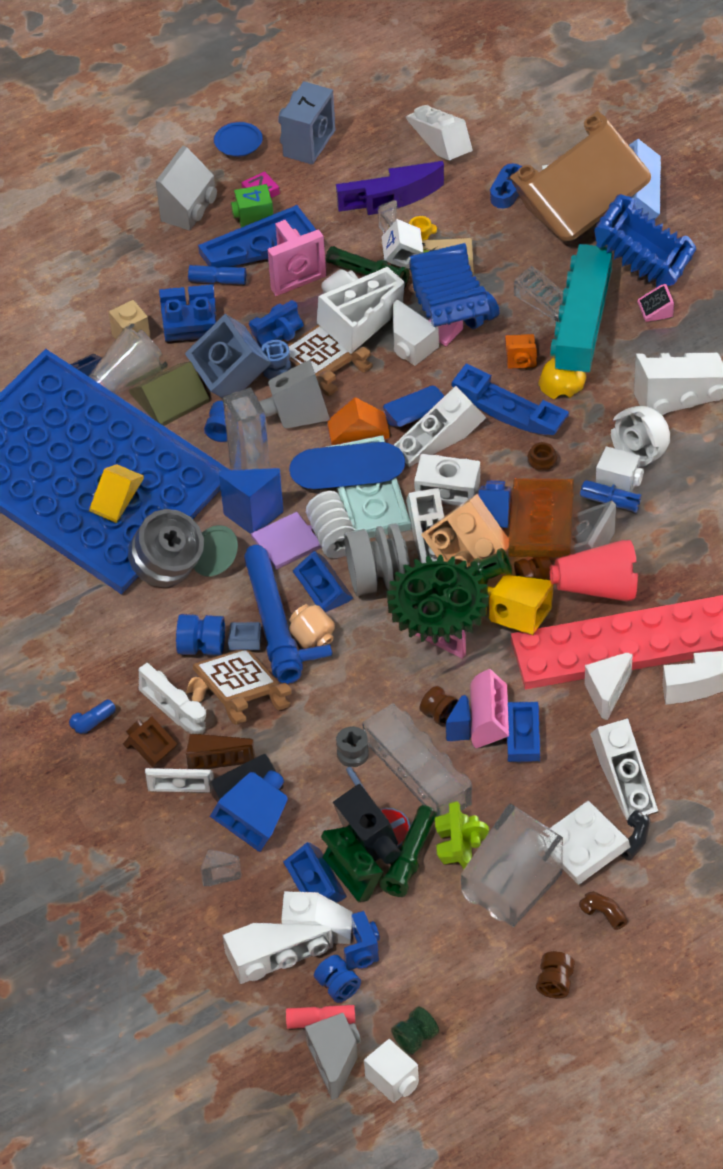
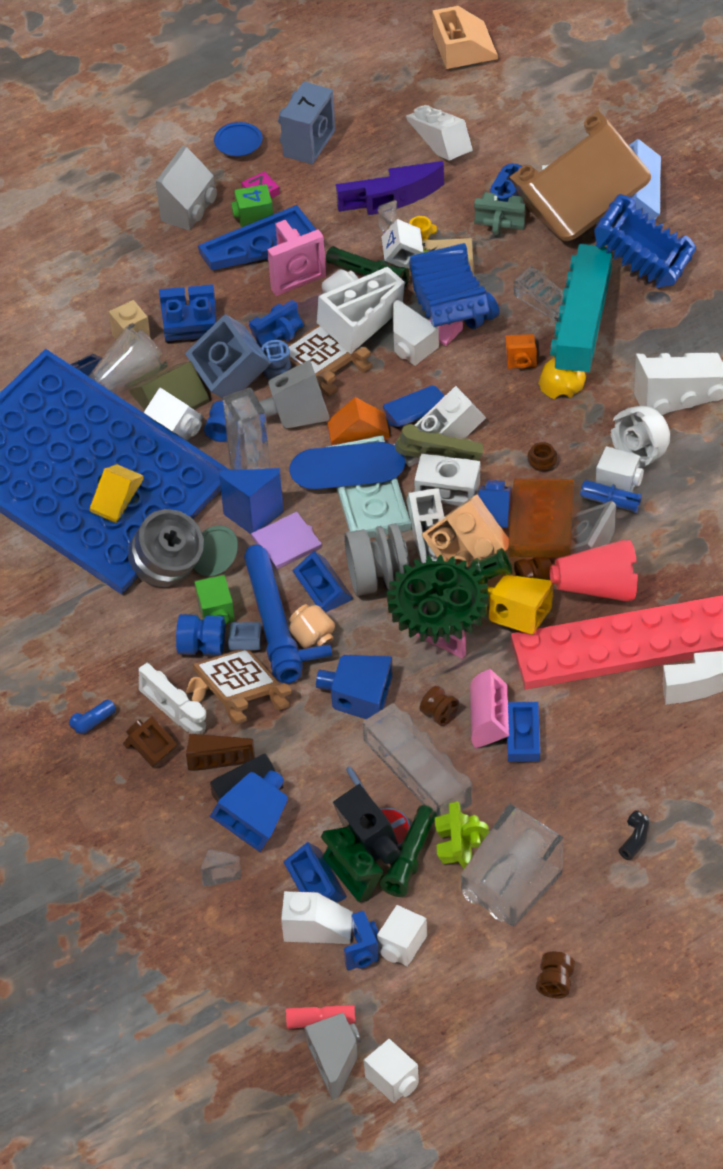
white slope [145,768,214,793] -> none
blue piece [188,265,247,285] -> none
white slope [223,923,333,984] -> none
white piece [306,491,355,558] -> none
blue wheel [314,955,361,1003] -> none
dark grey wheel [336,726,369,767] -> none
clear green wheel [391,1006,439,1055] -> none
blue slope [446,695,471,741] -> none
blue slope [451,363,569,435] -> none
white plate [537,801,630,885] -> none
reddish brown arm [579,891,628,930] -> none
white slope [584,653,633,720] -> none
white slope [590,719,658,820] -> none
slope [637,284,674,322] -> none
none -> white brick [144,388,204,441]
none -> bright green brick [194,575,235,624]
none -> blue torso [316,655,393,723]
none -> white brick [377,905,427,967]
none -> olive plate [394,424,483,461]
none -> light nougat slope [432,6,498,69]
none -> sand green hips [474,192,525,235]

